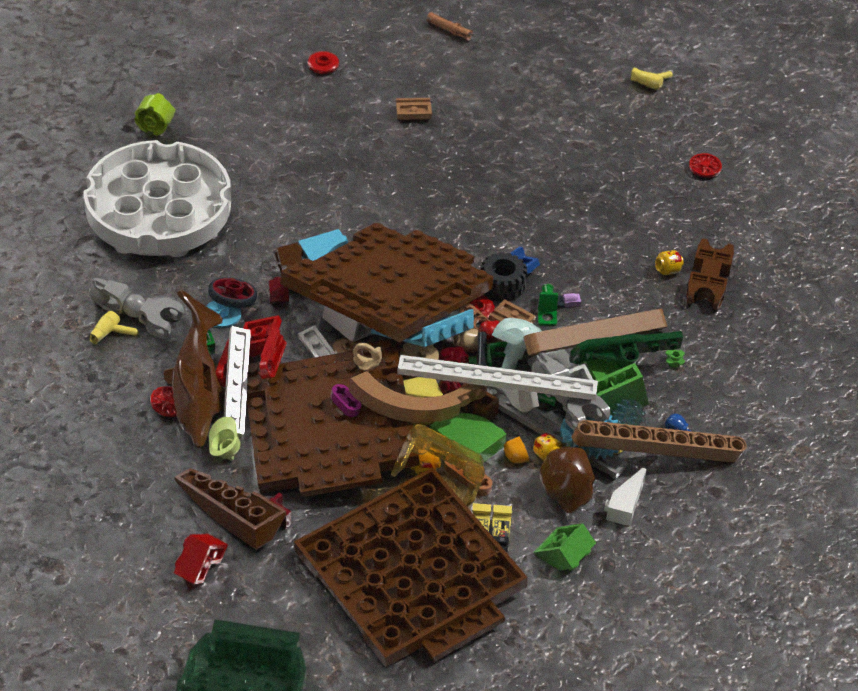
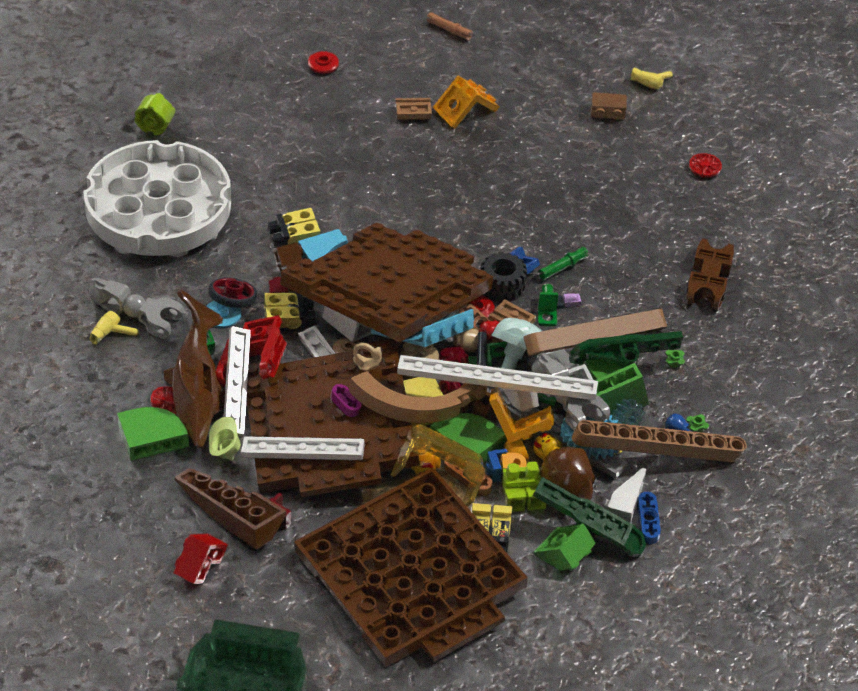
yellow head [655,250,684,275] -> none
none -> bright green brick [117,407,189,461]
none -> white plate [241,437,365,460]
none -> light yellow hips [264,293,315,330]
none -> light yellow hips [267,208,320,247]
none -> light orange bracket [432,75,499,129]
none -> blue bracket [485,449,508,483]
none -> light orange bracket [489,387,554,443]
none -> light orange piece [499,452,527,474]
none -> lime hips [502,461,546,512]
none -> dark green piece [532,477,646,557]
none -> green pin [538,247,589,280]
none -> medium nougat brick [591,92,627,120]
none -> blue beam [638,492,661,544]
none -> bright green plate [686,414,709,433]

